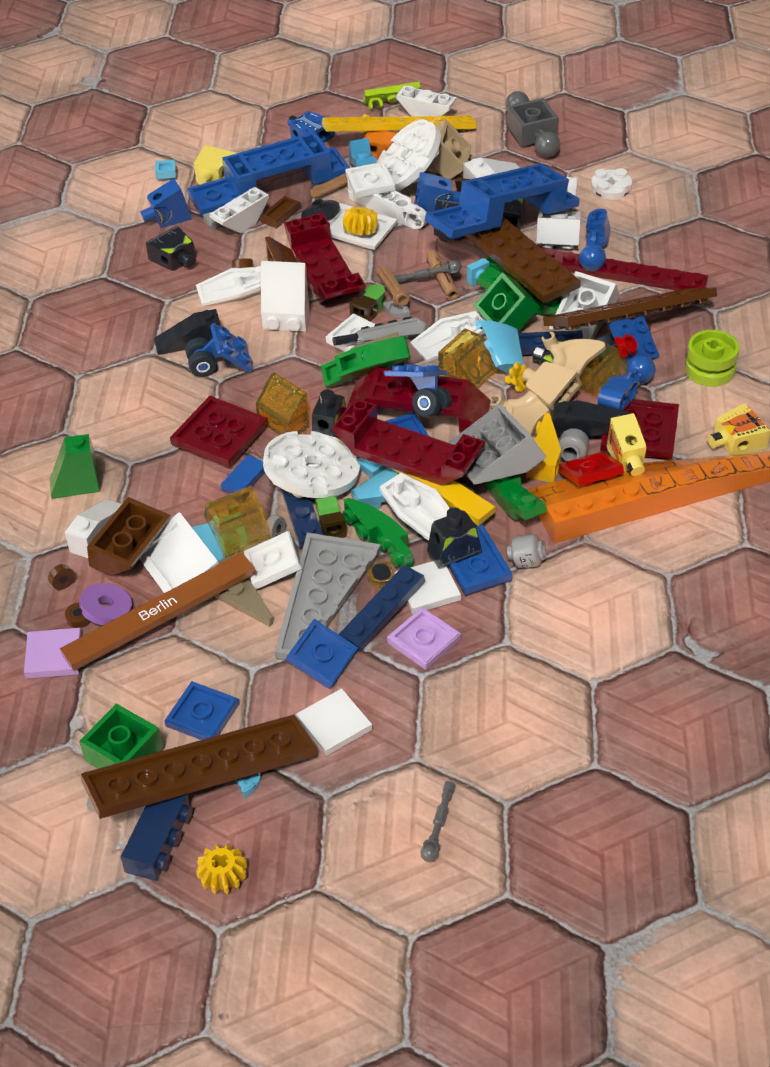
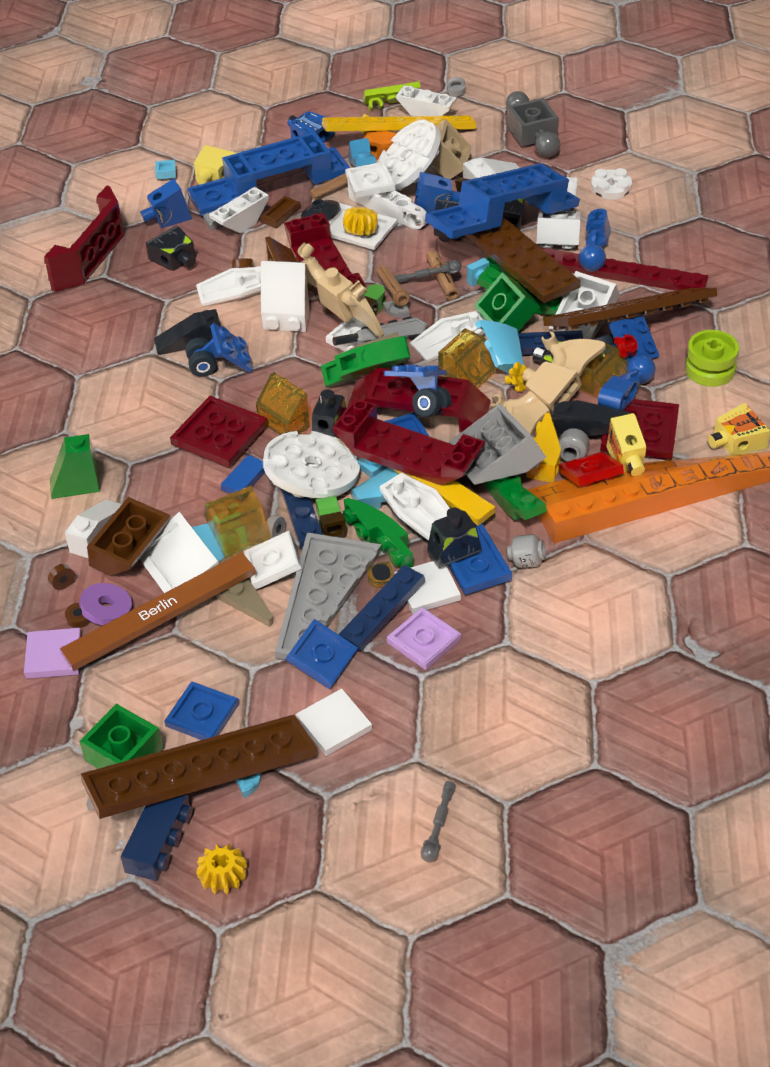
none -> dark red slope [44,185,124,292]
none -> tan torso [298,243,384,338]
none -> light grey tile [447,77,465,97]

